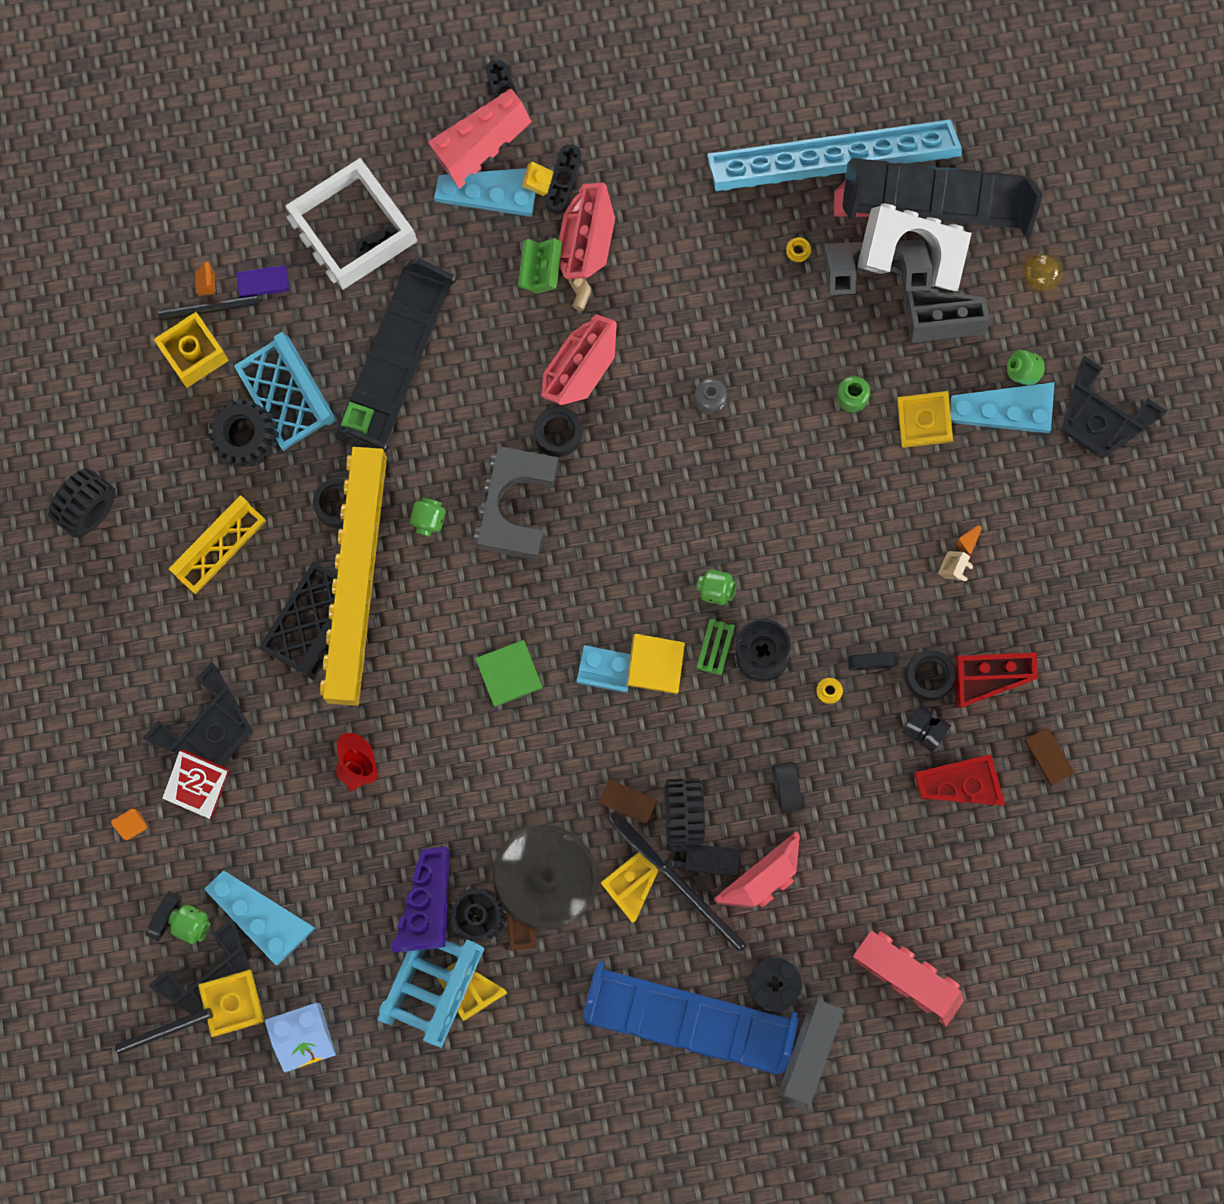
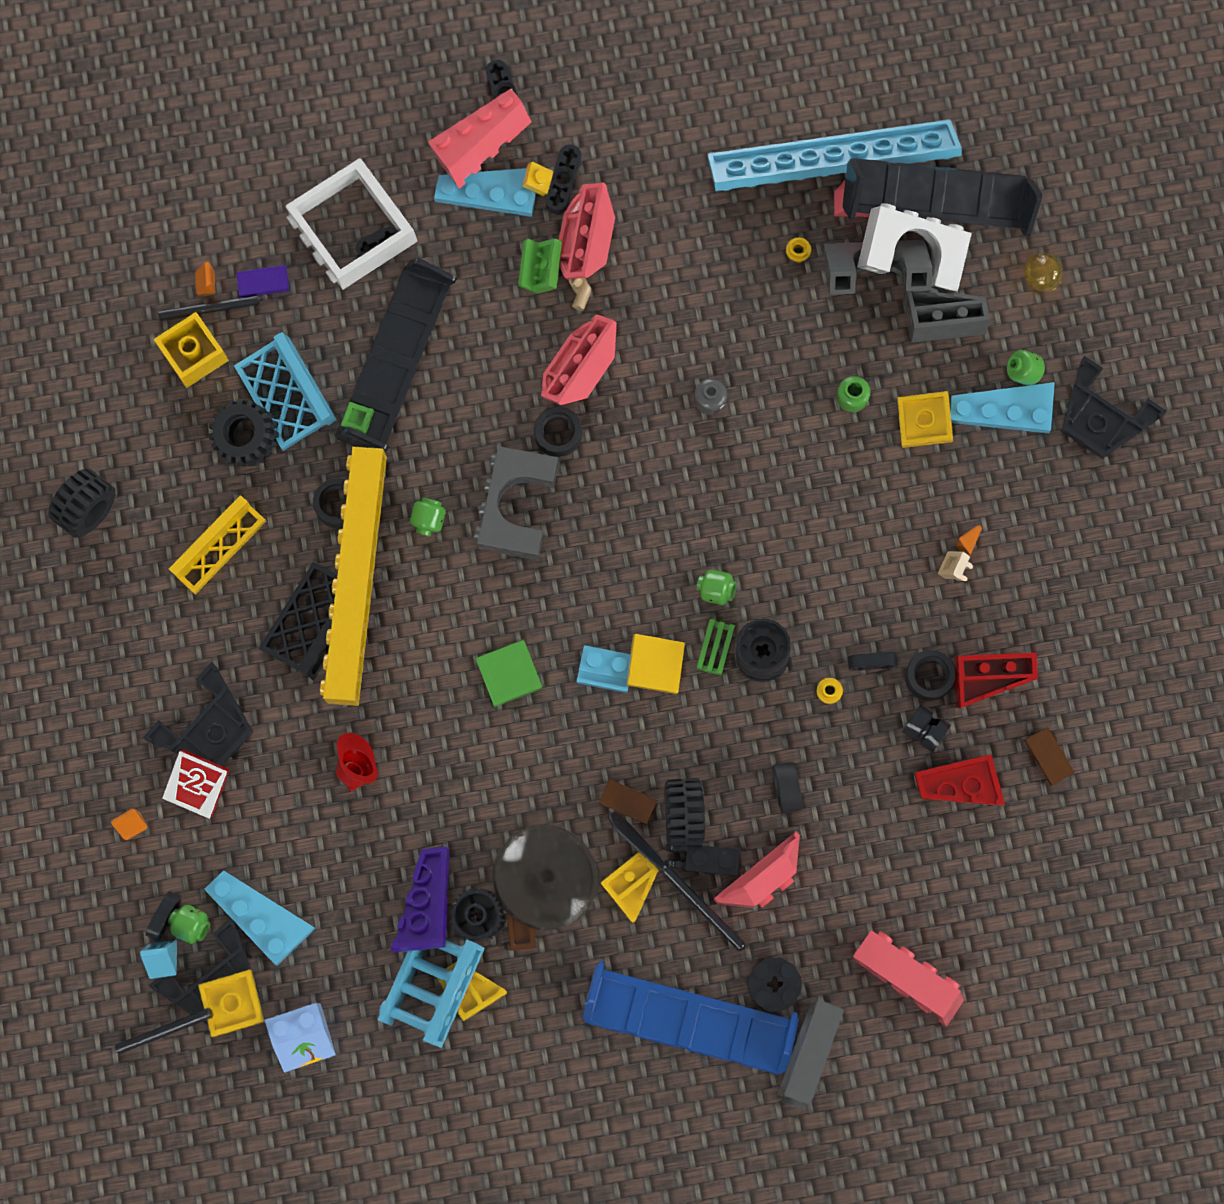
none -> medium azure slope [140,940,177,979]

